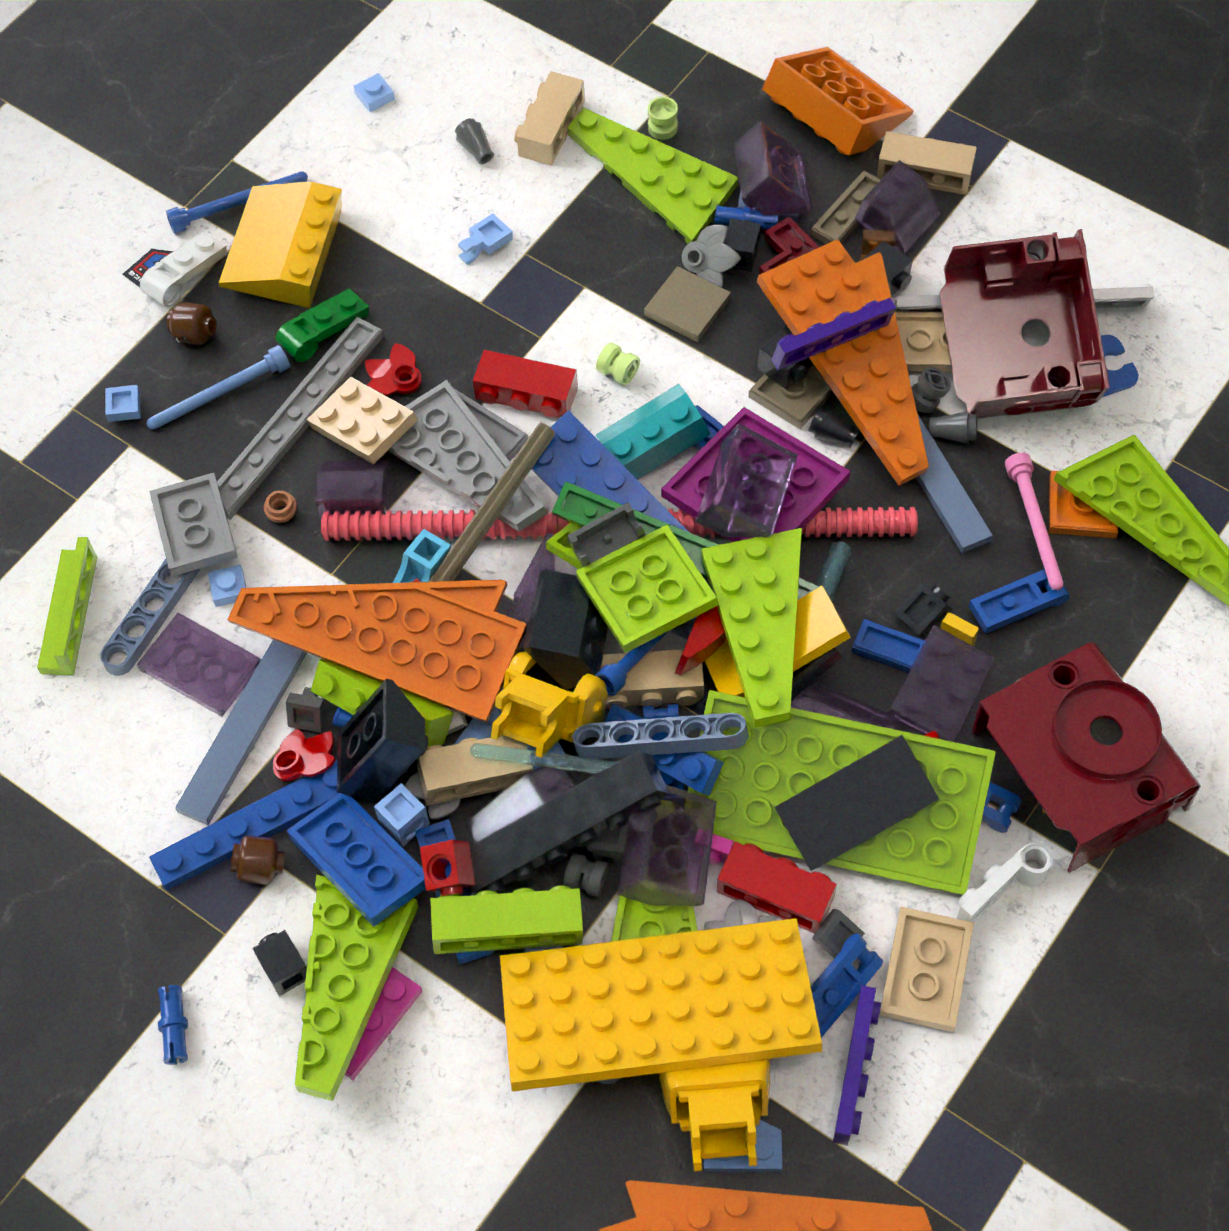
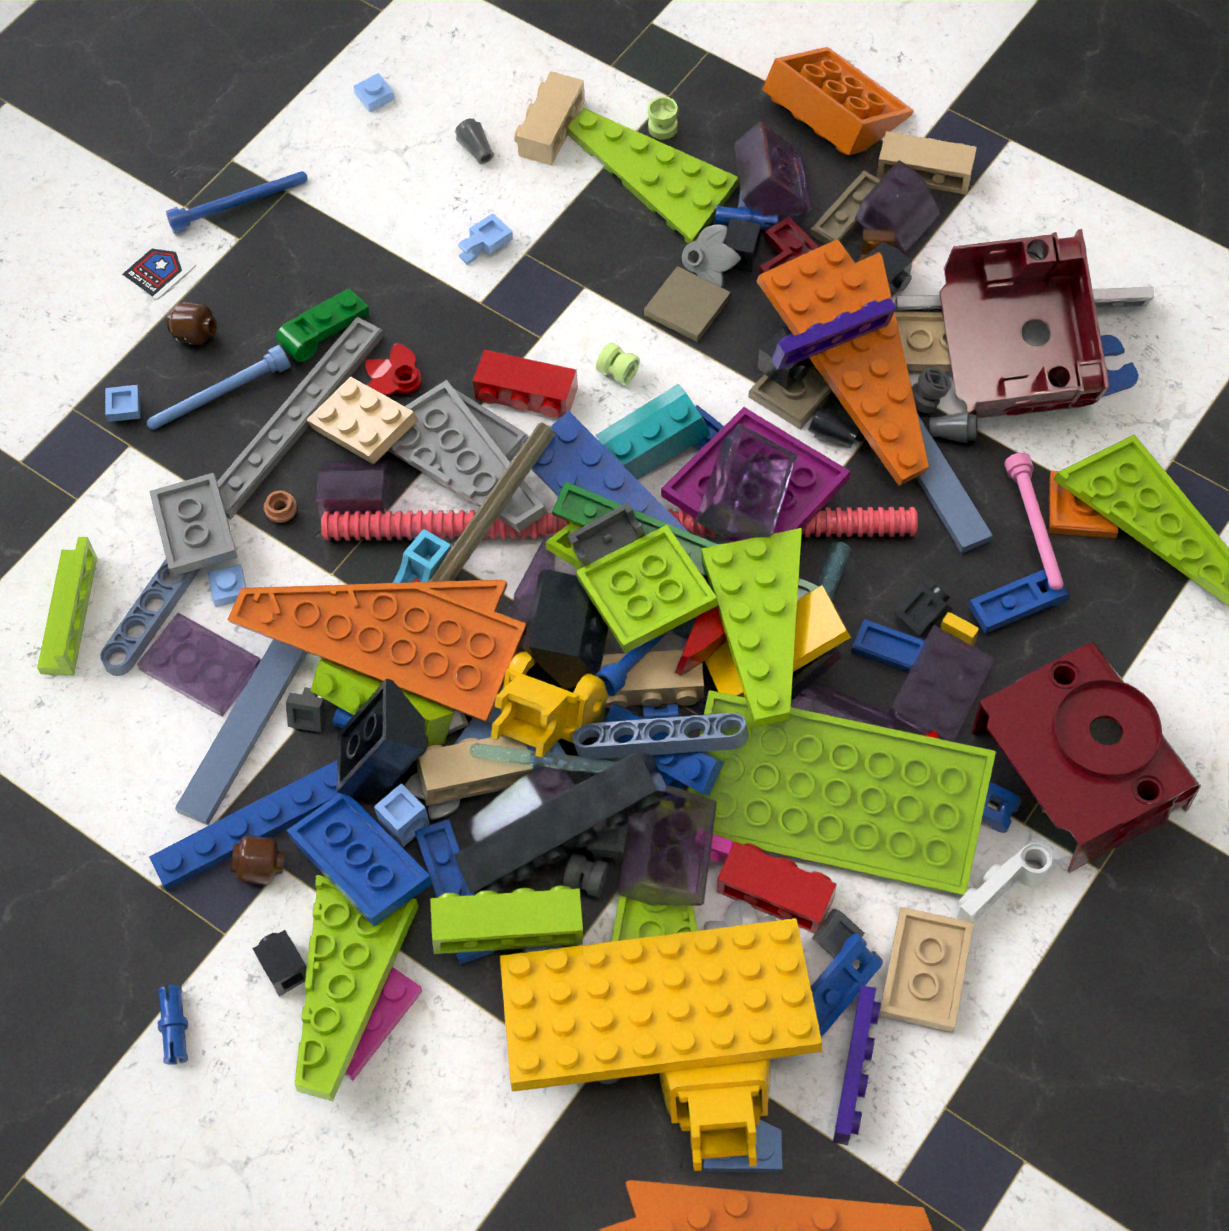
white plate [140,231,227,307] -> none
yellow slope [219,182,342,308] -> none
red plate [273,729,336,782] -> none
red brick [420,839,476,896] -> none
black tile [775,735,939,871] -> none

